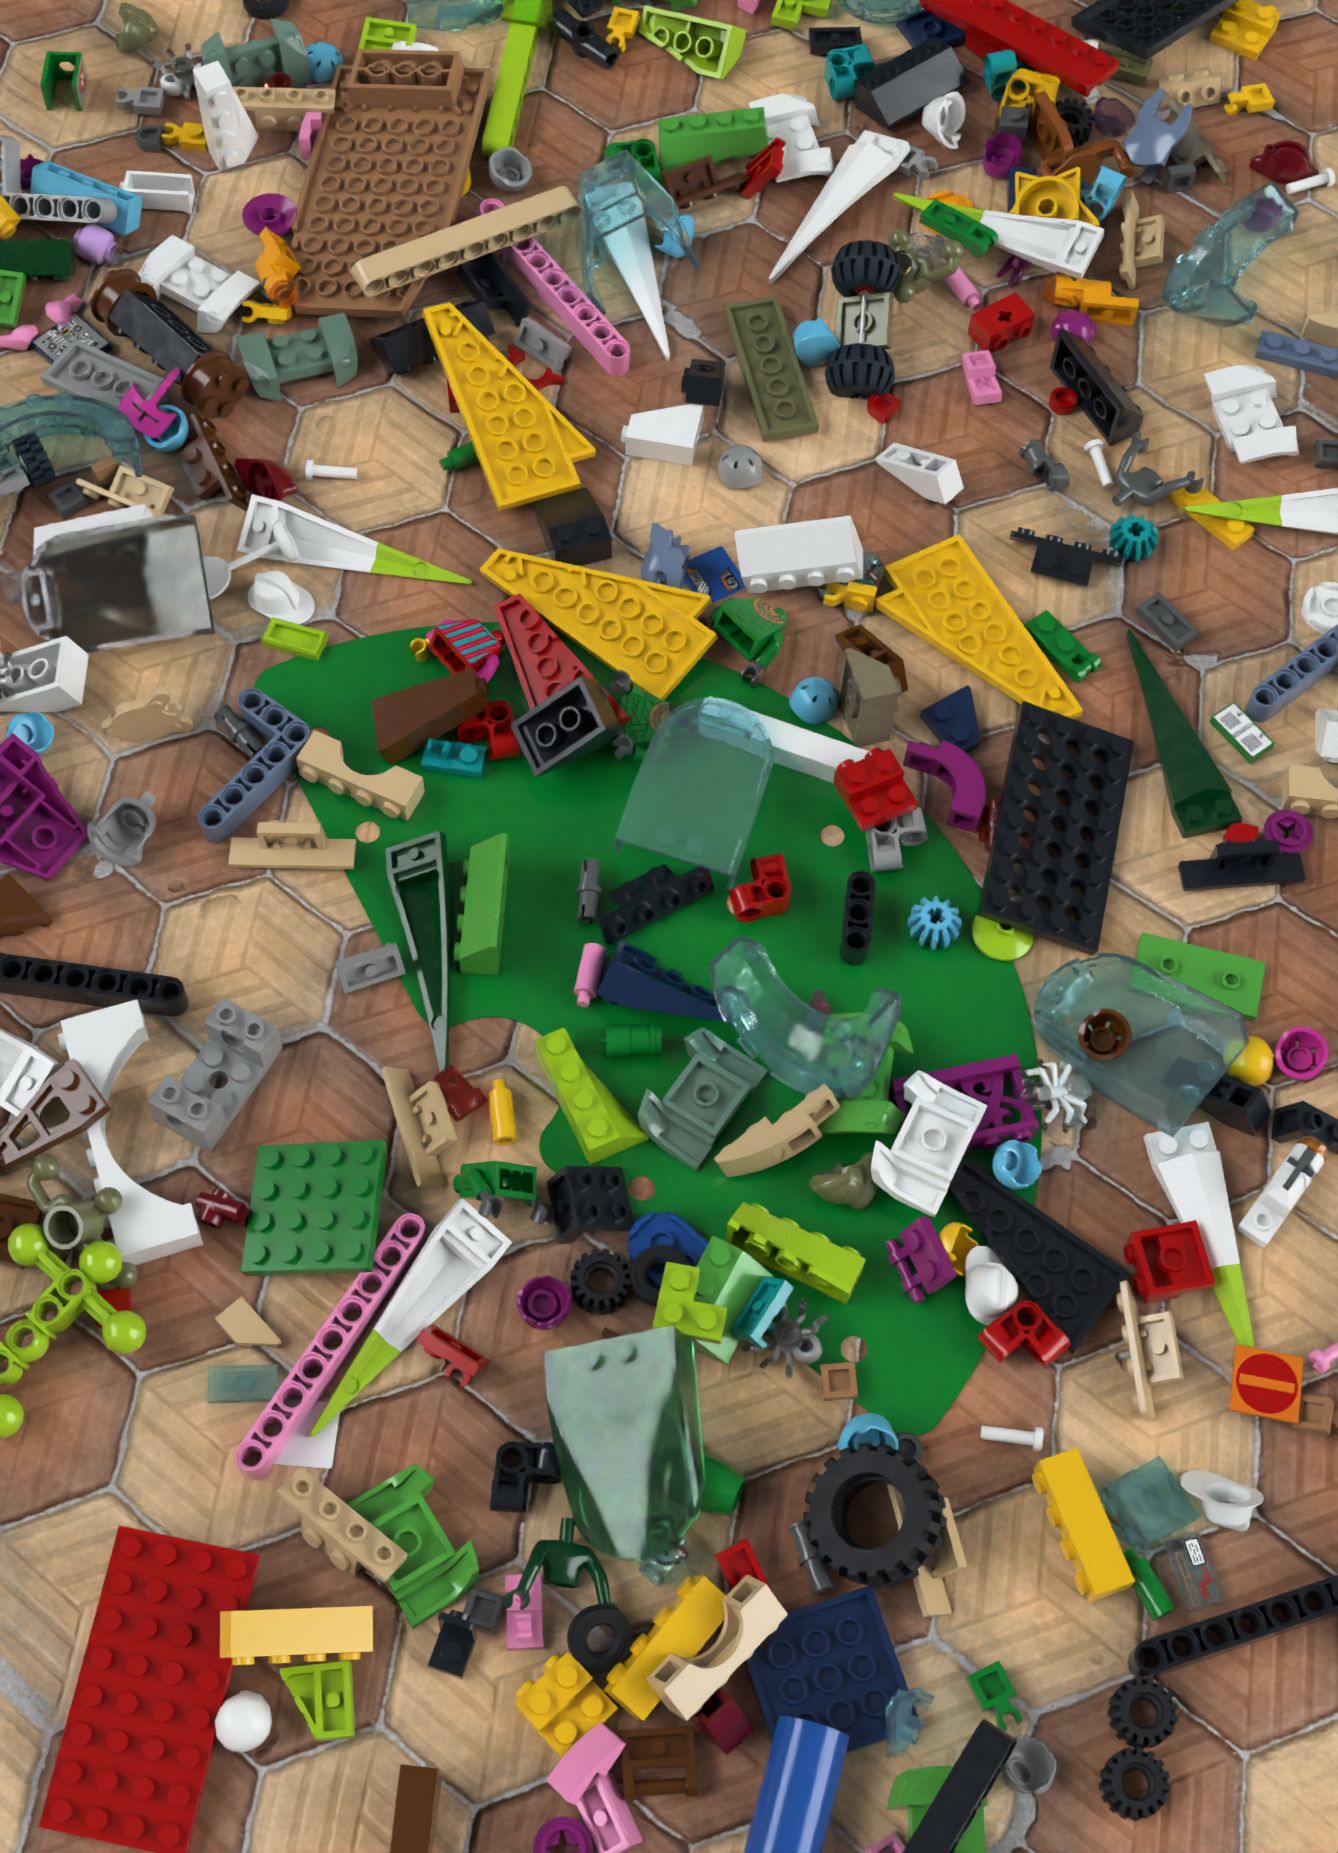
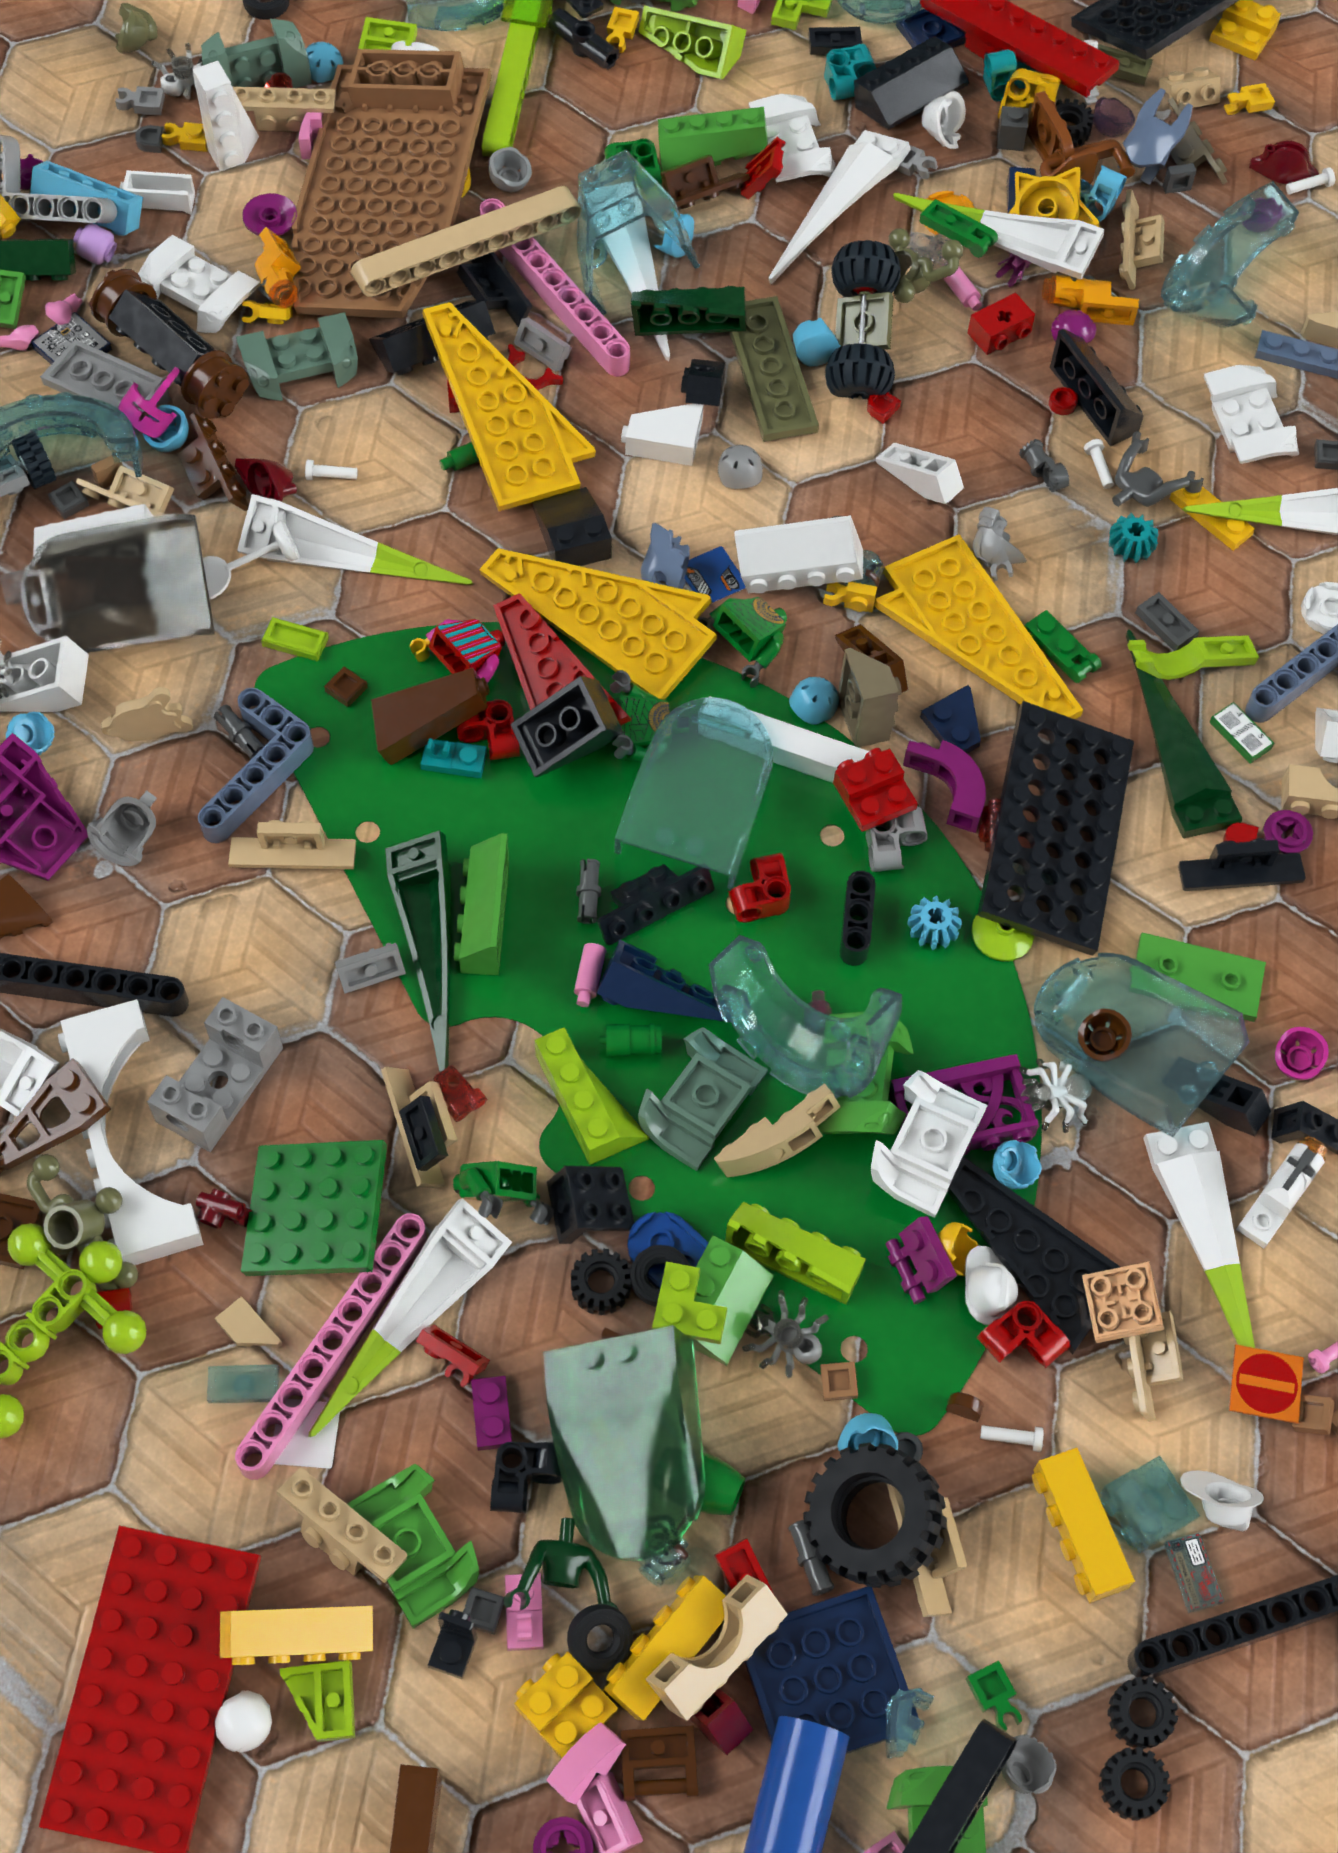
green piece [40,51,88,111] -> none
white piece [248,570,315,625] -> none
tan arch [296,730,425,821] -> none
yellow cylinder [488,1079,517,1146] -> none
magenta hair [517,1275,572,1330] -> none
teal plate [729,1276,793,1348] -> none
olive hair [809,1151,877,1211] -> none
bright pink slope [961,350,1002,405] -> none
magenta hair [983,133,1024,177] -> none
black bracket [1009,527,1125,587] -> none
red plate [1123,1220,1215,1304] -> none
green cylinder [1123,1548,1175,1621] -> none
yellow hair [1223,1036,1274,1086] -> none
none -> reddish brown tile [324,667,368,707]
none -> black plate [399,1096,448,1171]
none -> magenta plate [471,1376,512,1451]
none -> dark green wedge [631,286,746,336]
none -> reddish brown tile [945,1392,984,1422]
none -> light grey helmet [973,507,1027,581]
none -> light nougat tile [1082,1261,1164,1343]
none -> lime piece [1127,635,1259,680]

